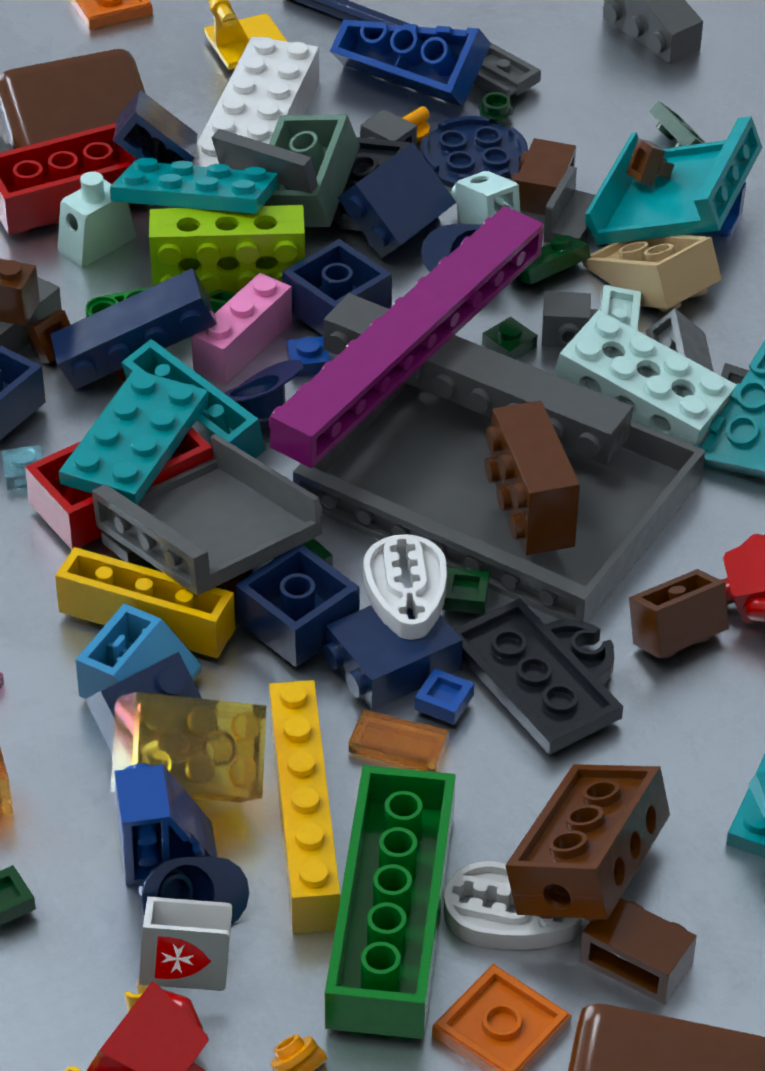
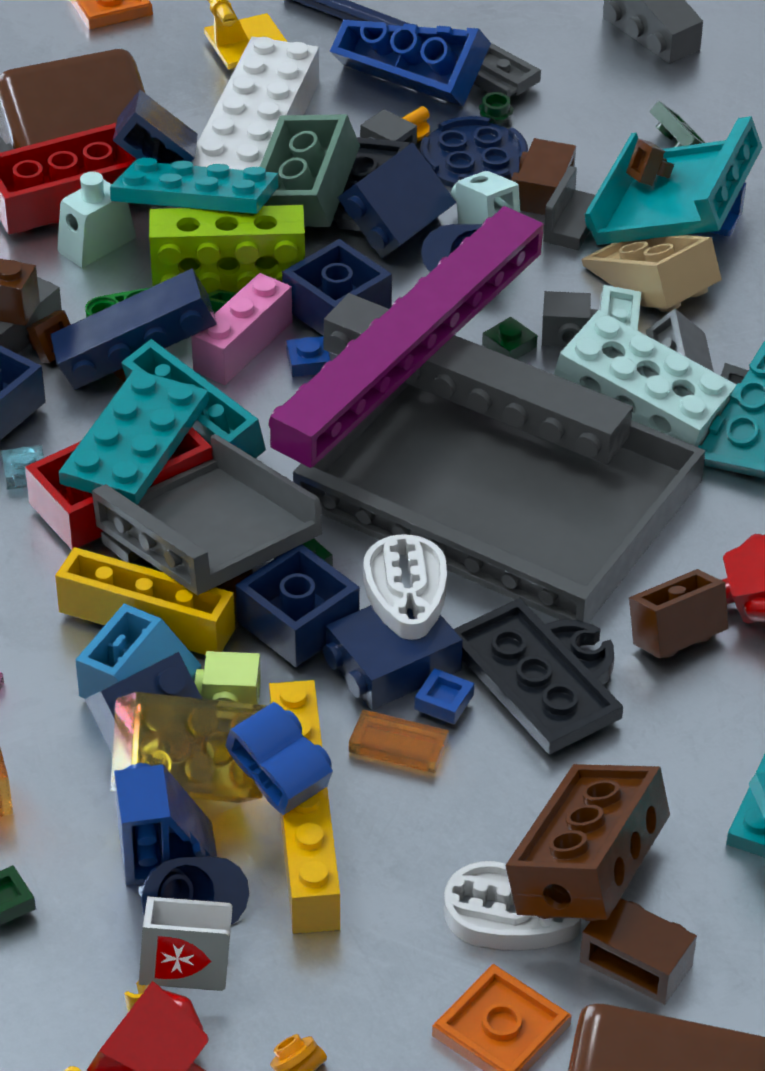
dark grey tile [211,129,318,194] -> none
dark blue piece [224,360,303,428] -> none
green brick [325,765,456,1039] -> none
dark green plate [442,567,490,614] -> none
reddish brown brick [485,400,580,556] -> none
dark green plate [515,235,591,284] -> none
none -> yellowish green brick [195,651,261,716]
none -> blue brick [225,702,333,815]

